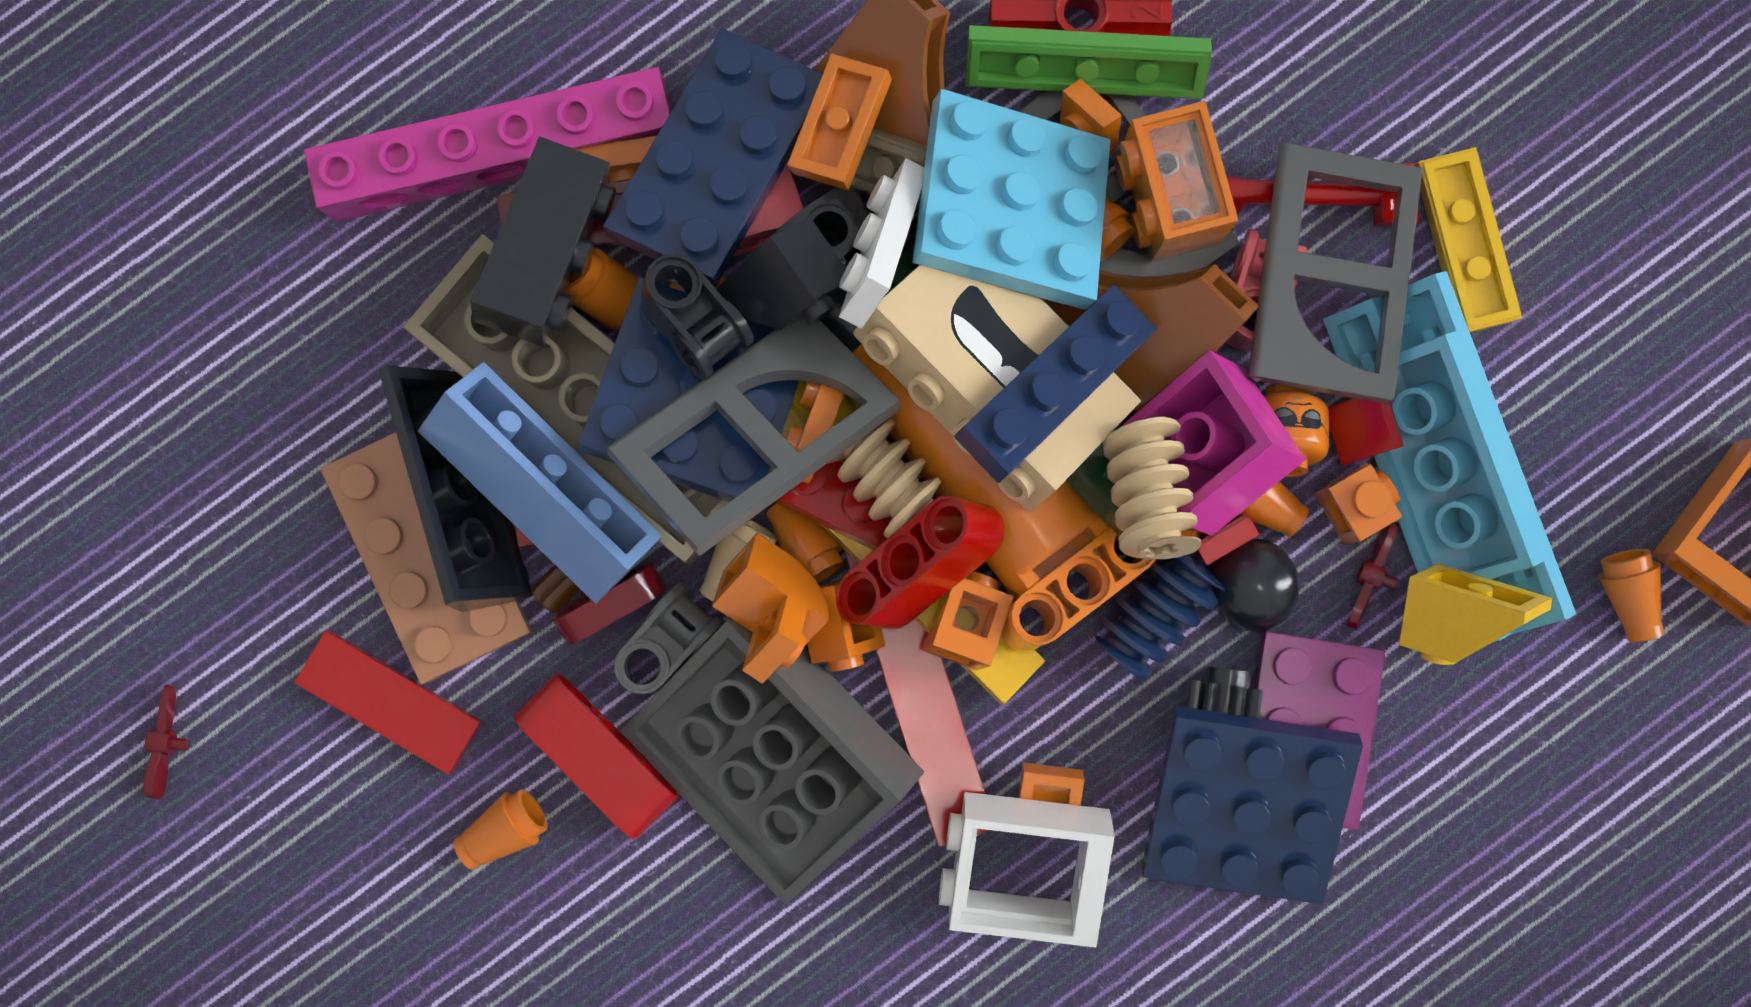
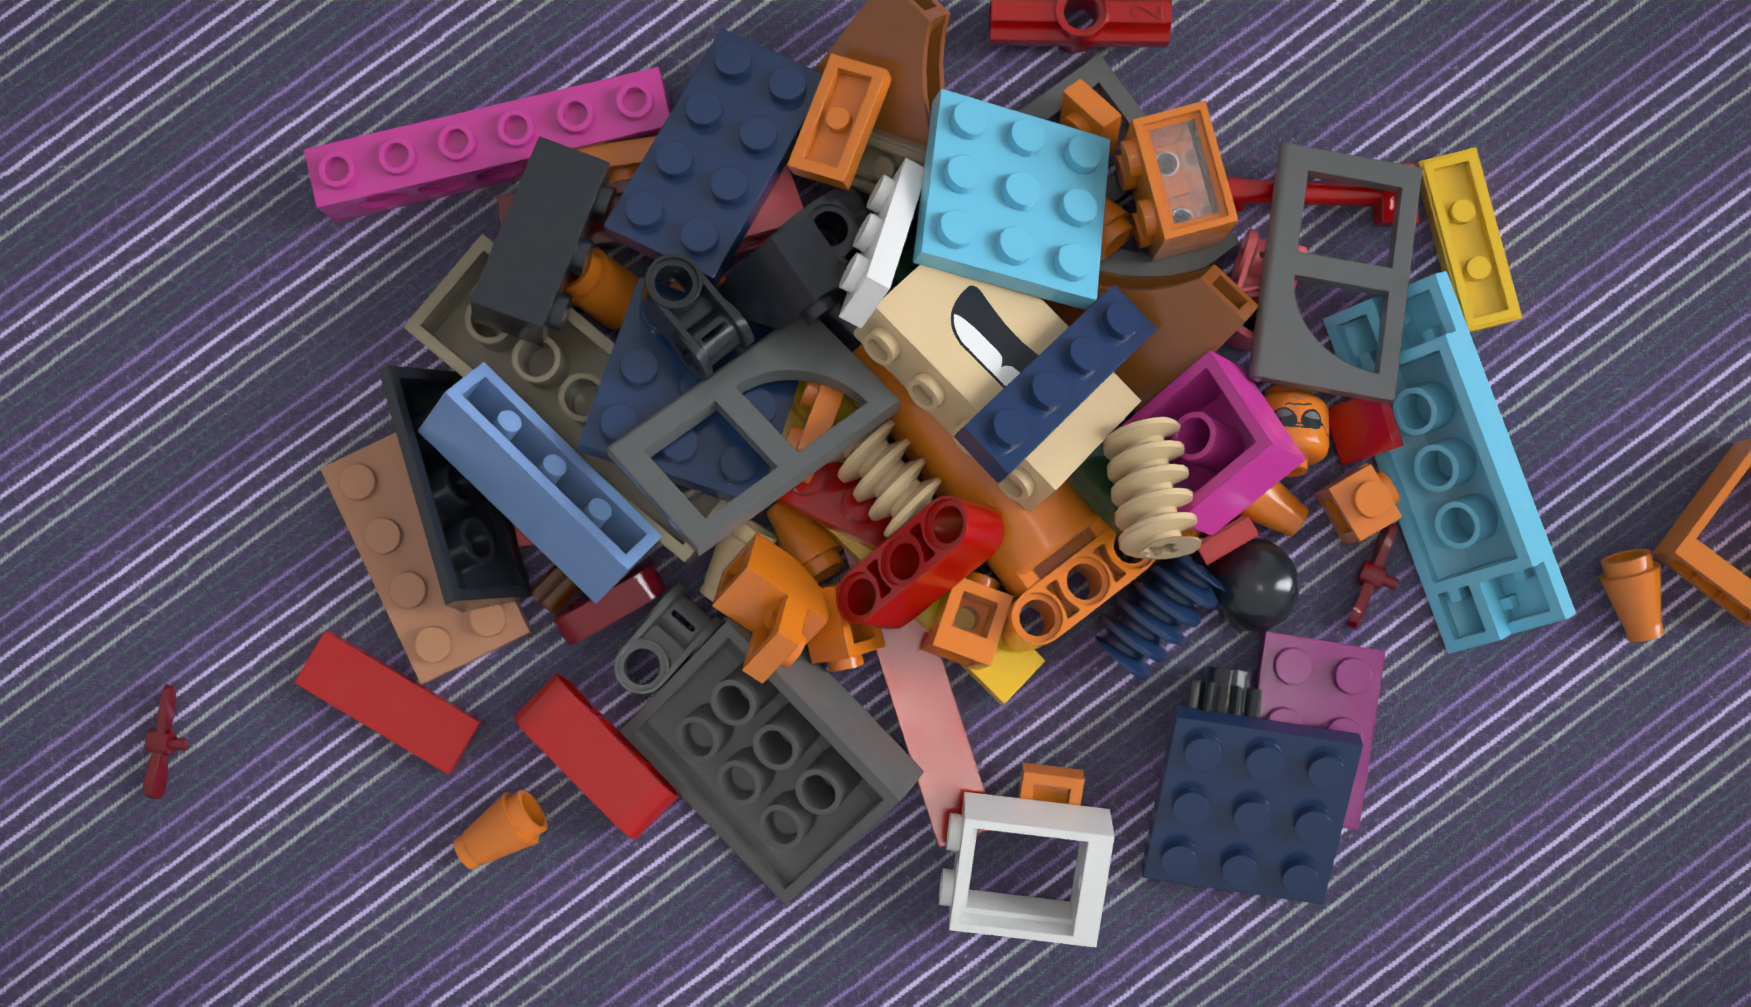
bright green tile [965,25,1212,99] -> none
yellow slope [1399,563,1553,665] -> none

